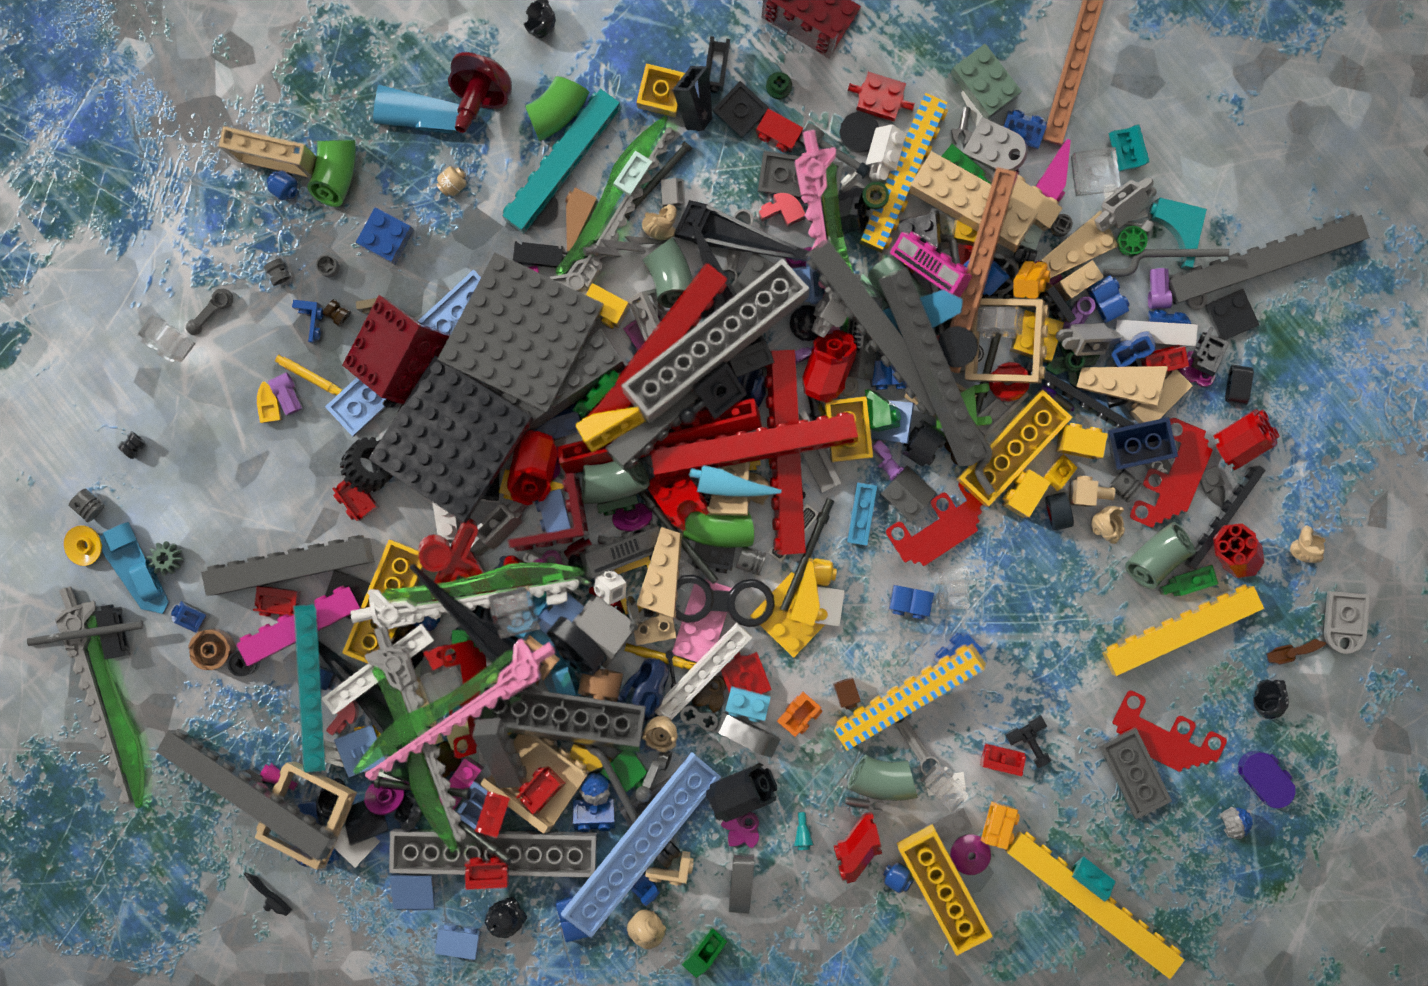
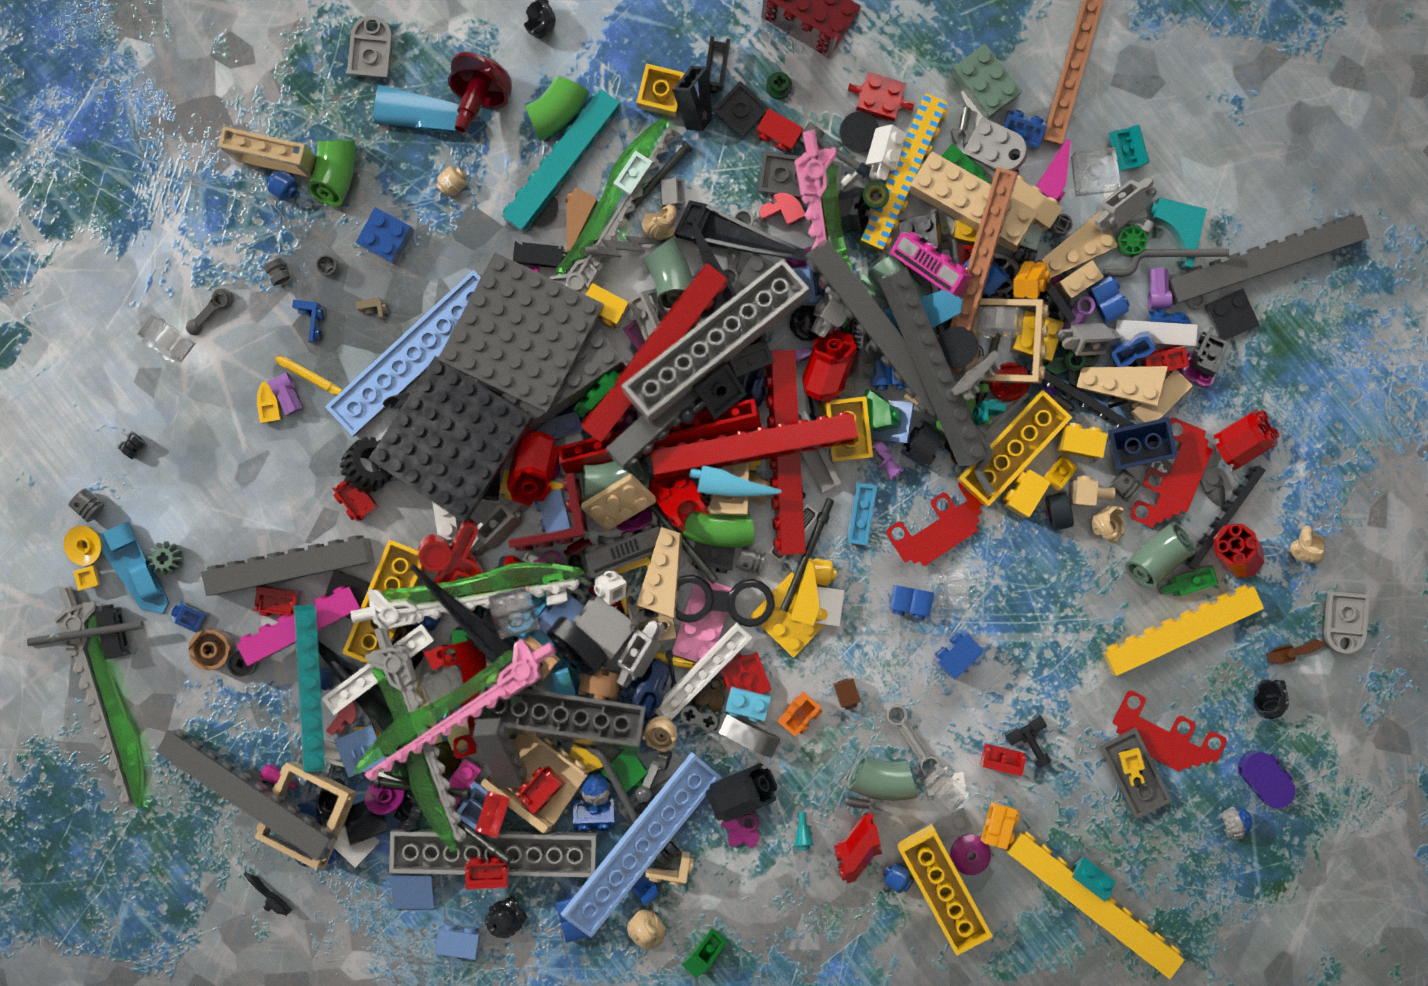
dark brown wheel [322,299,351,327] -> none
dark red bracket [342,295,450,404] -> none
yellow slope [575,407,645,452] -> none
dark grey beam [729,853,754,914] -> none
yellow brick [834,644,986,751] -> none
dark grey slope [879,465,936,522] -> none
black beam [1225,364,1254,405] -> none
none -> yellow tile [73,566,100,591]
none -> light grey plate [347,16,392,79]
none -> tan plate [582,473,656,531]
none -> light grey hinge [616,621,665,687]
none -> light grey plate [951,350,1000,401]
none -> teal bracket [973,399,1006,426]
none -> yellow plate [1118,748,1145,786]

